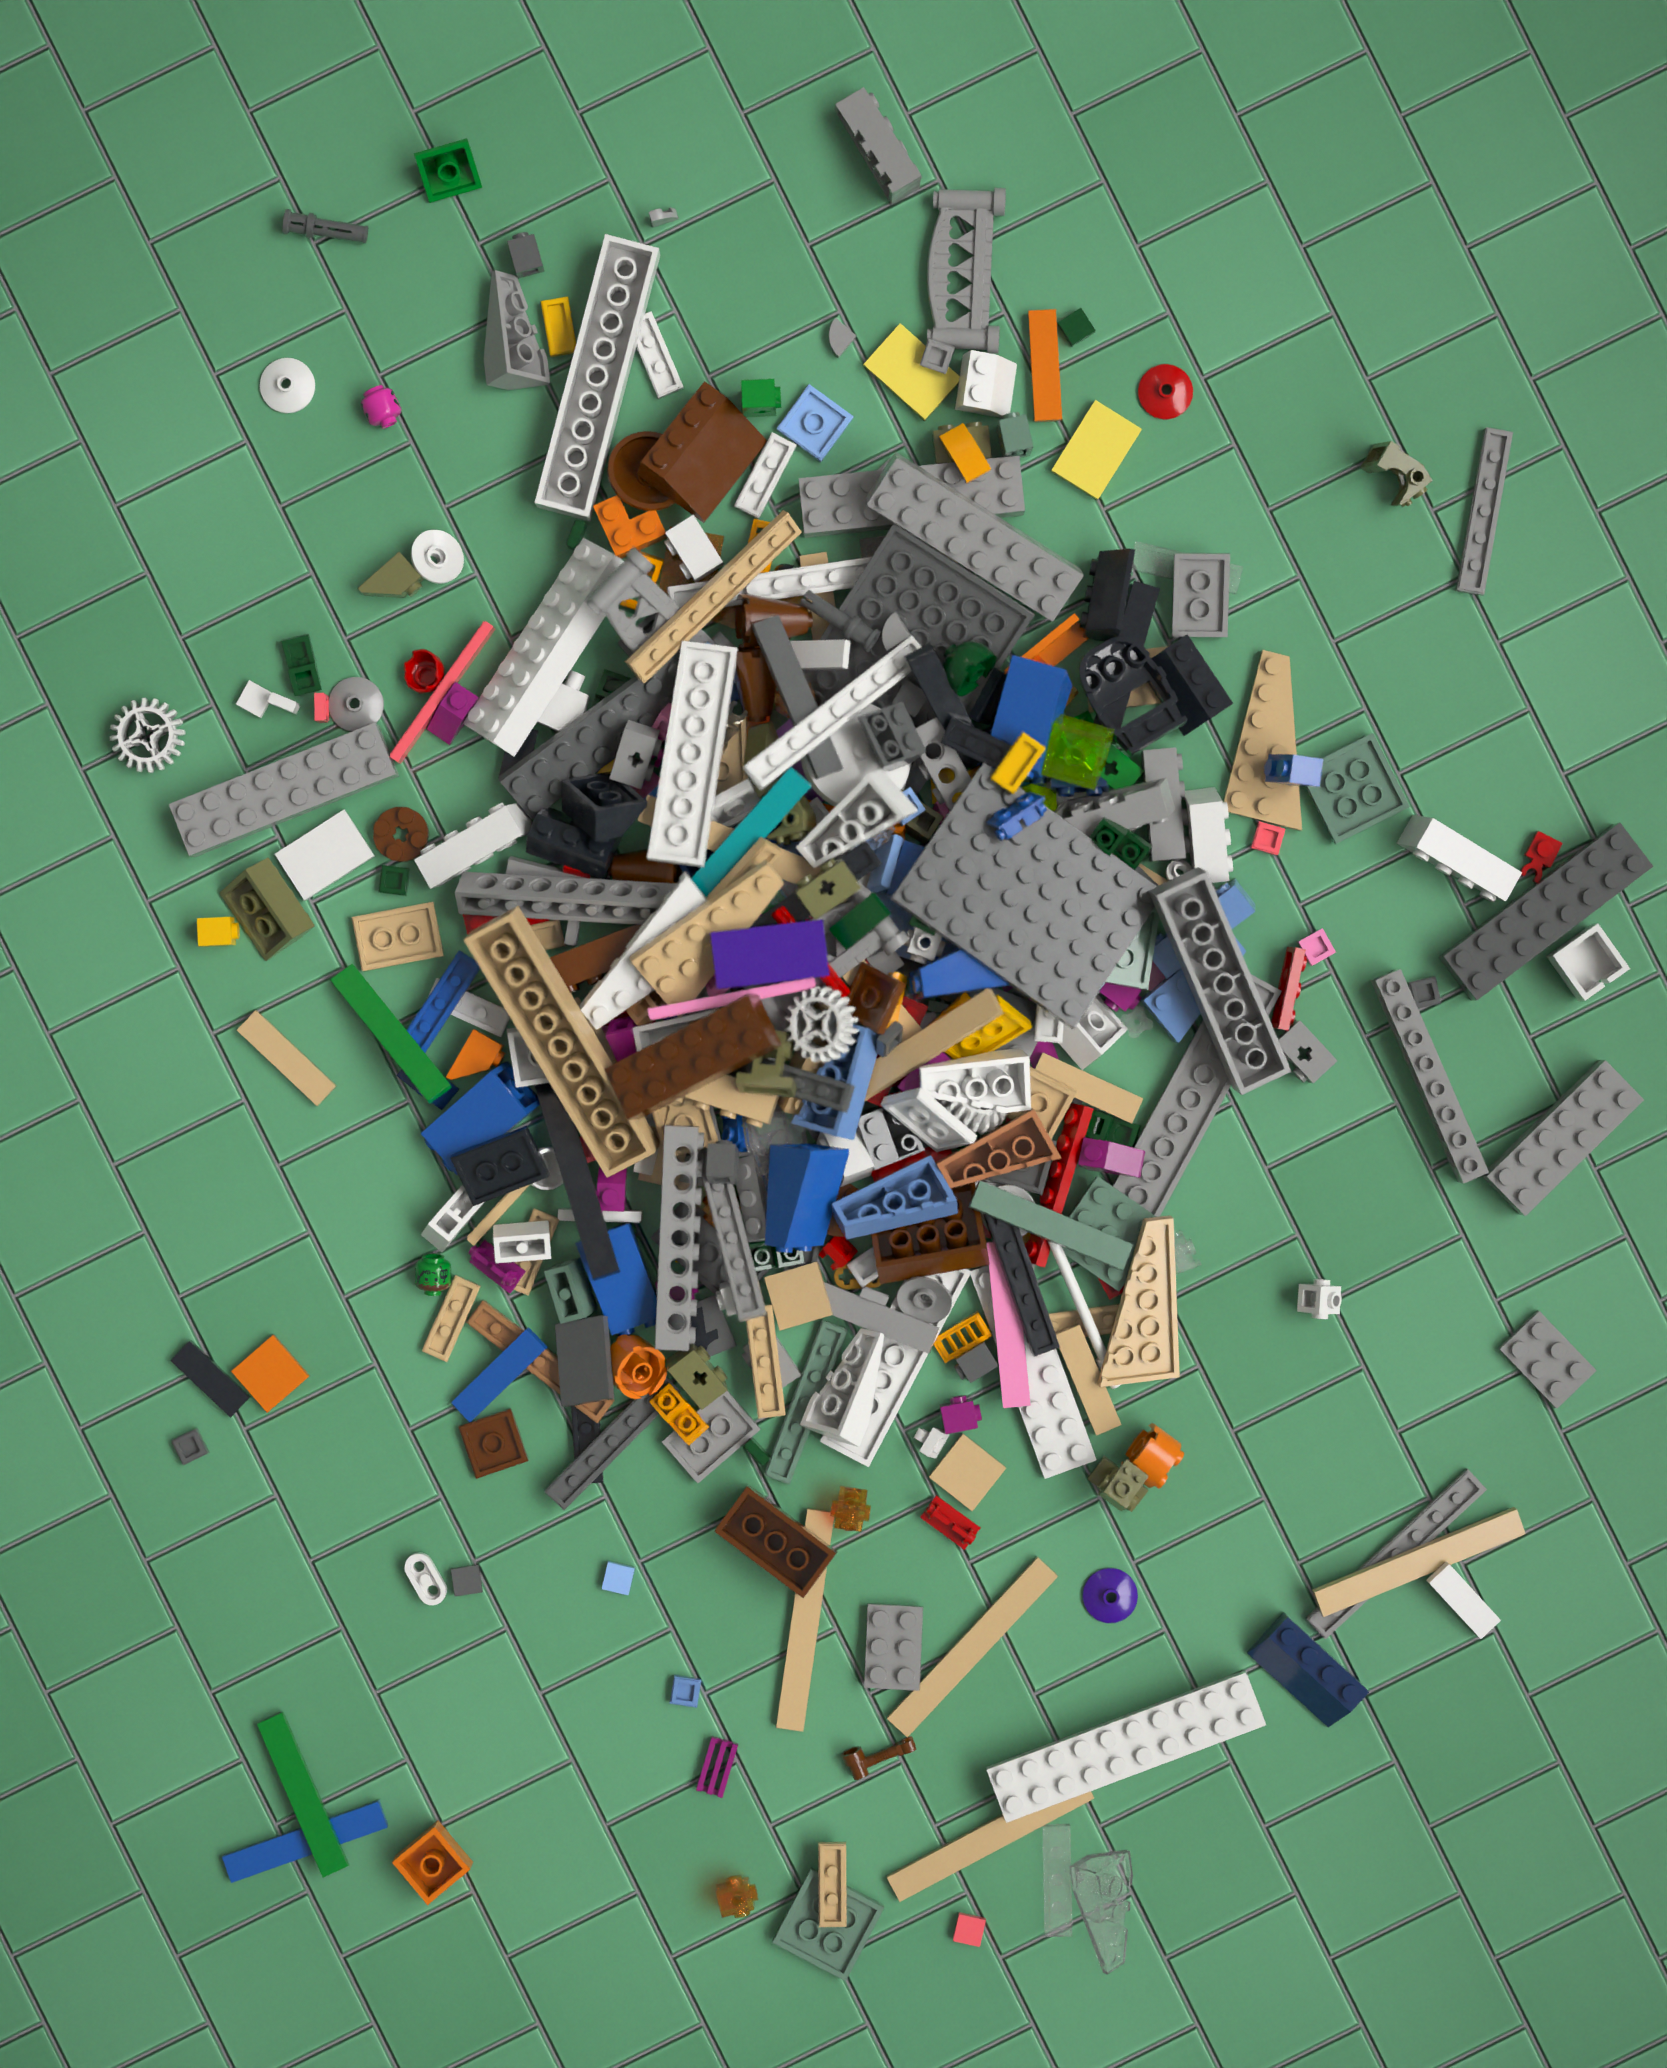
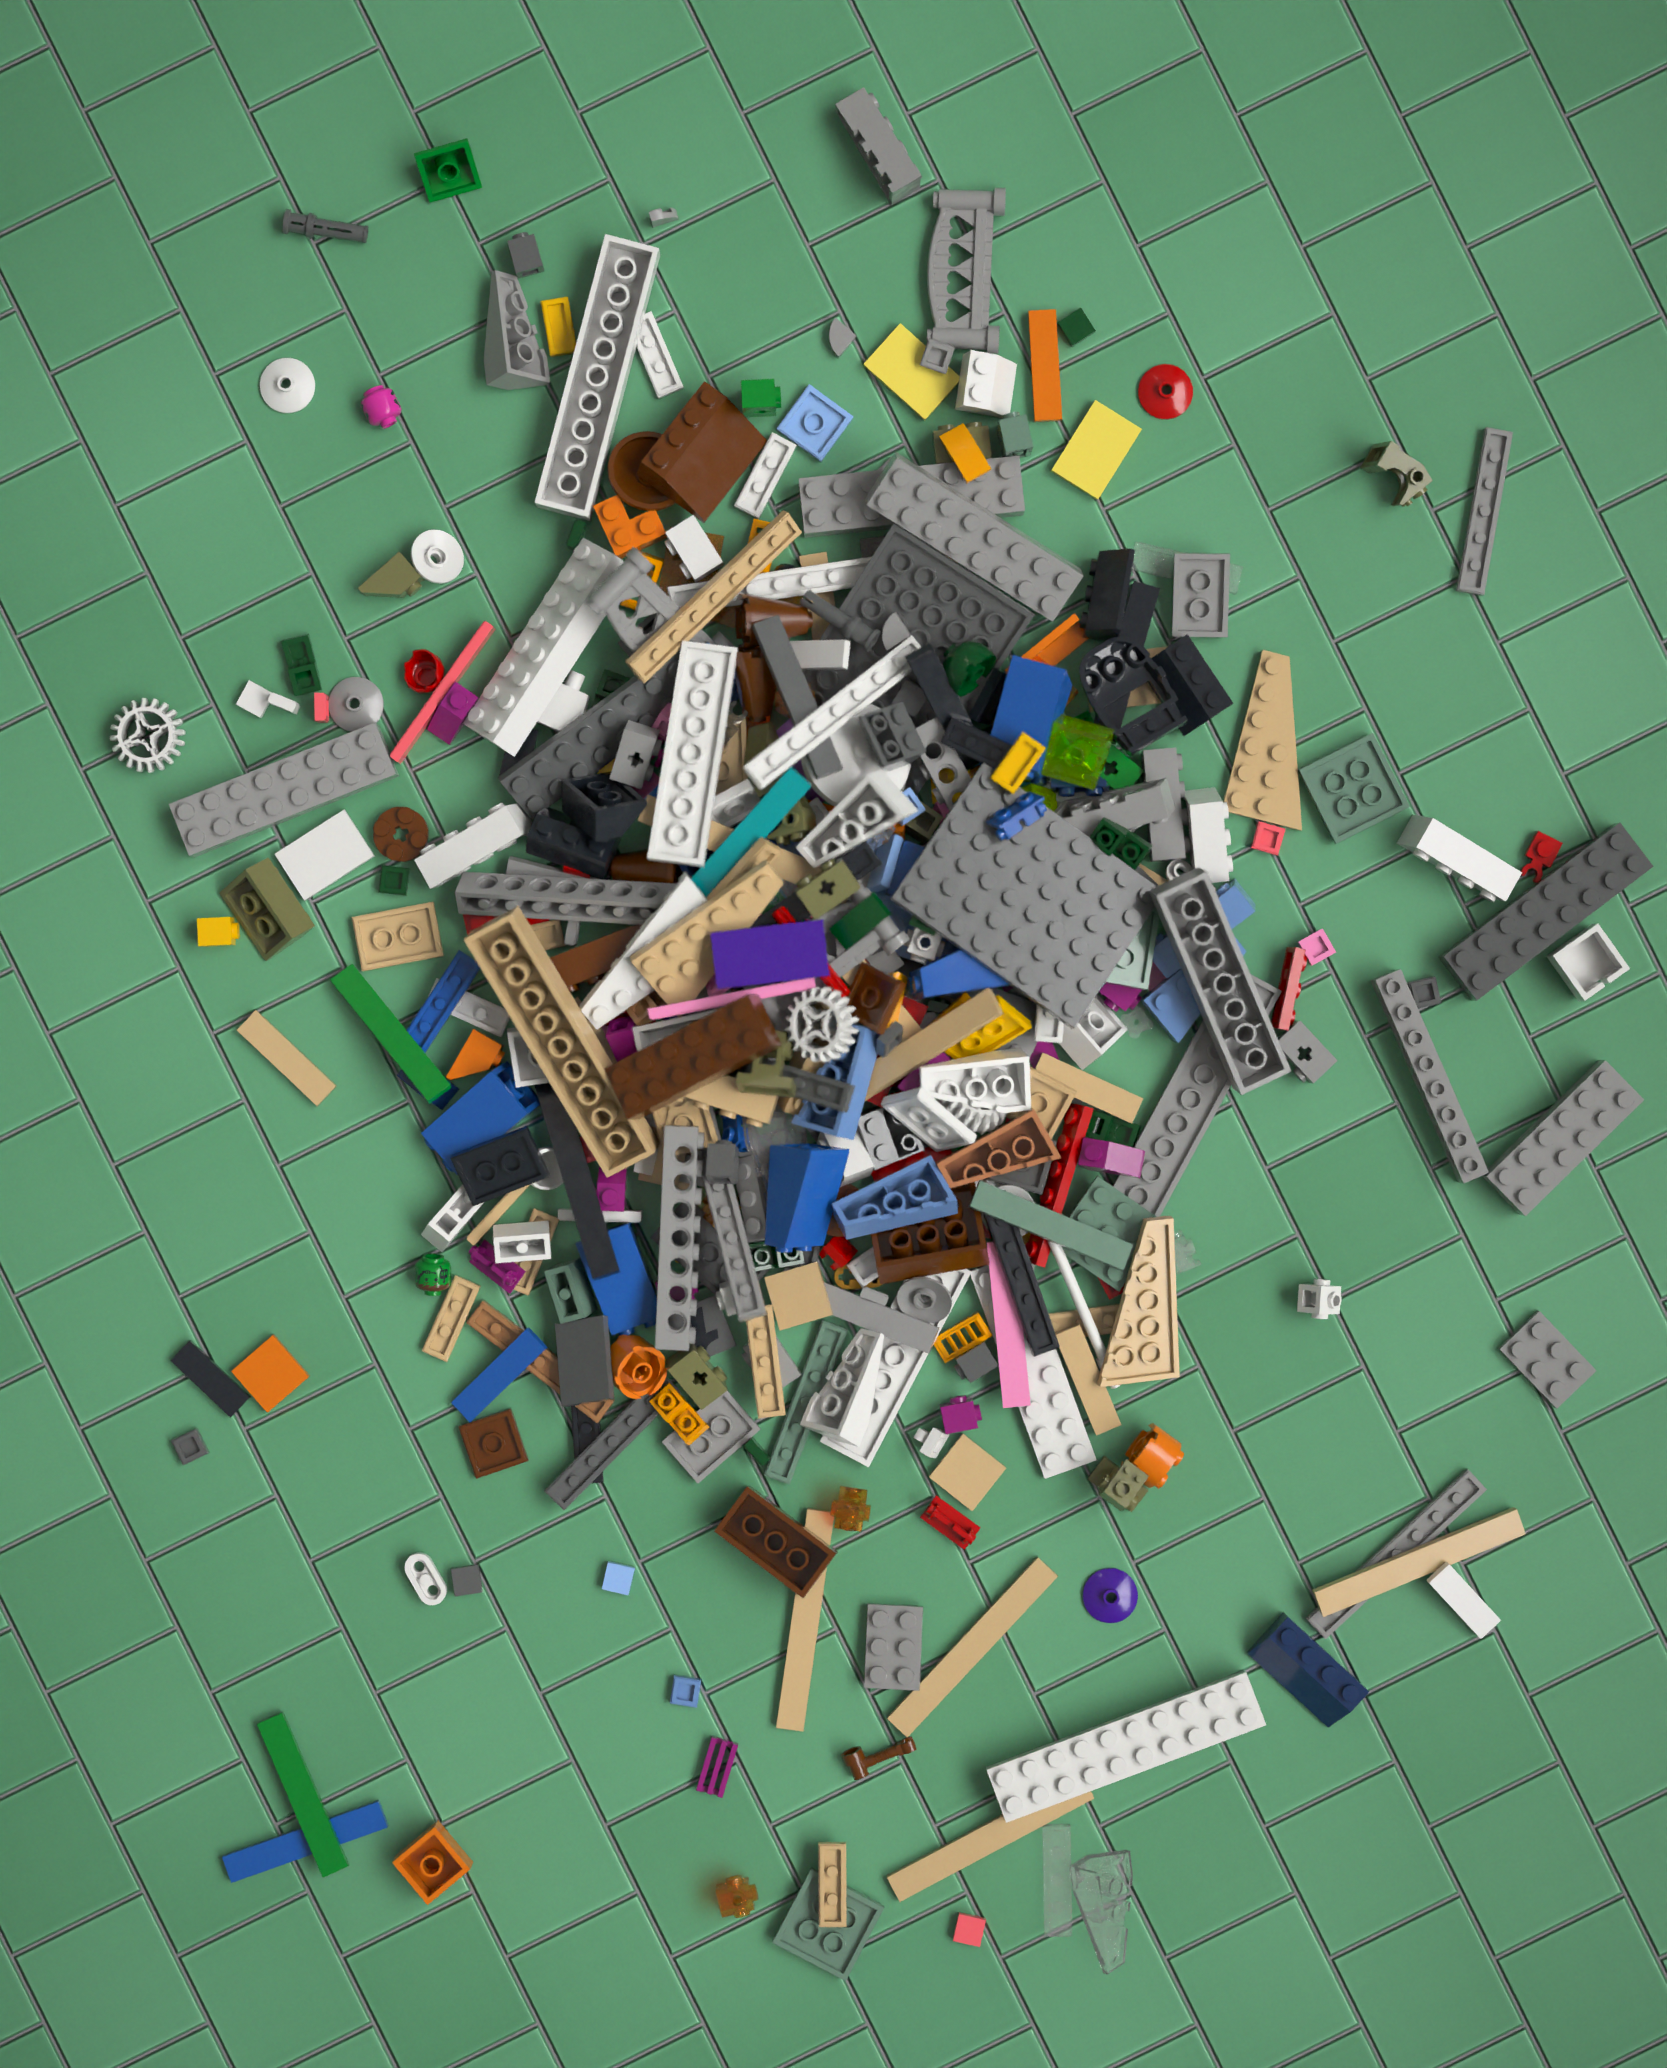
brick [1264,754,1323,787] -> none

